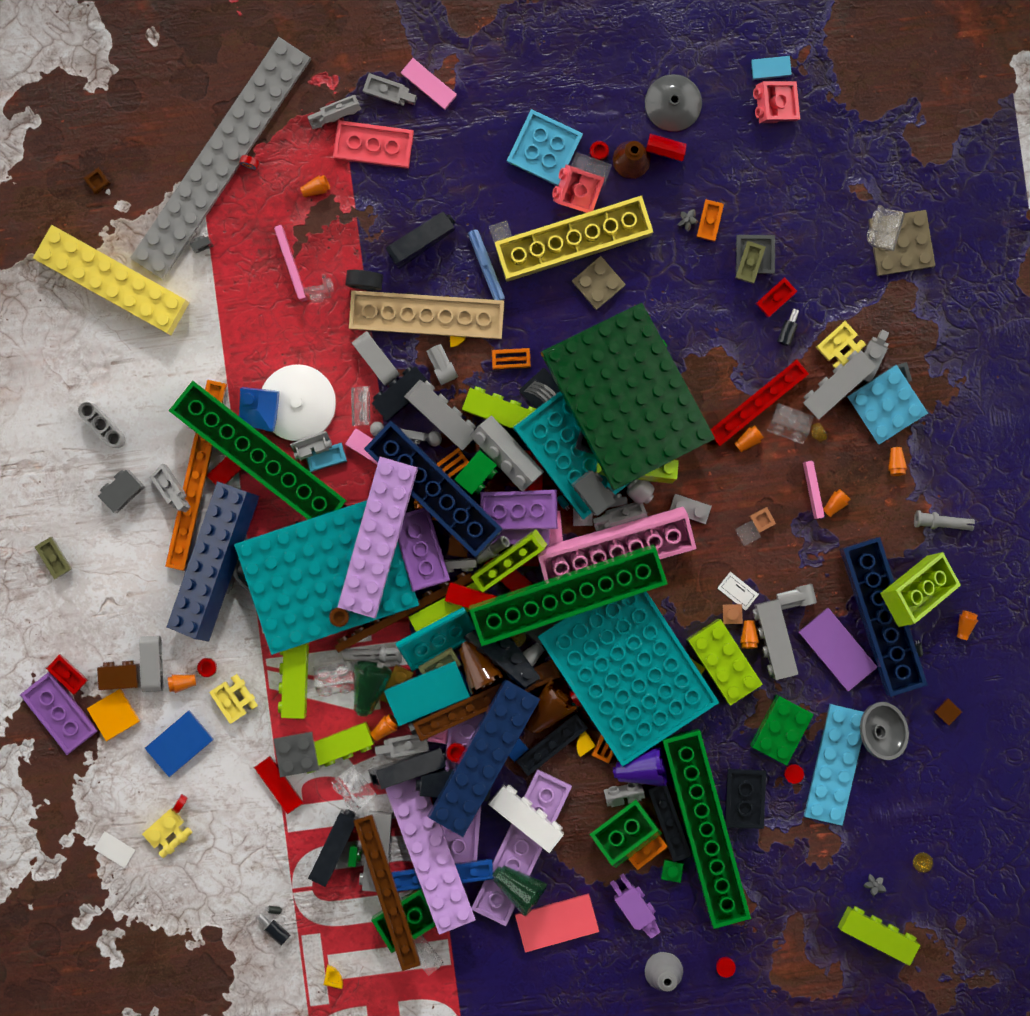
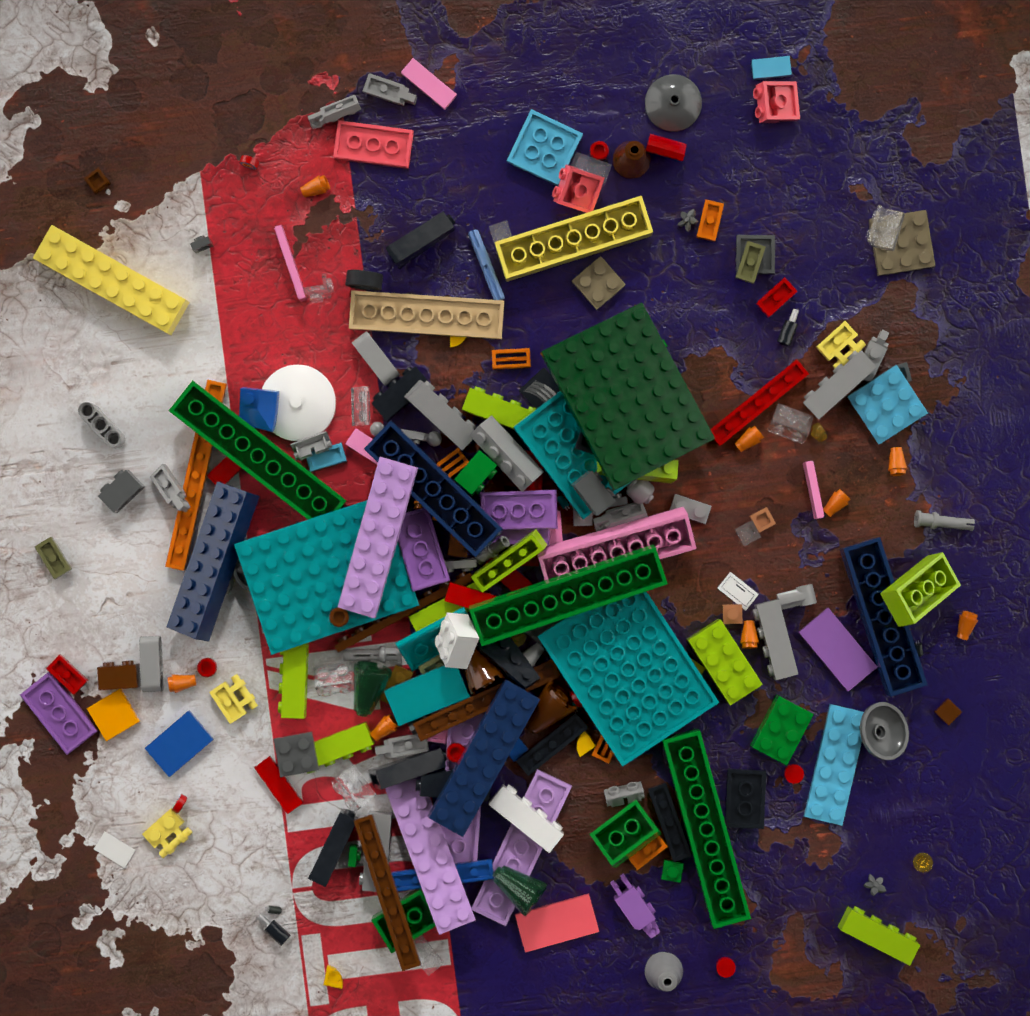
light grey plate [130,37,311,280] -> none
light grey piece [426,344,458,385] -> none
dark purple cone [613,747,667,786] -> none
none -> white brick [435,613,479,669]

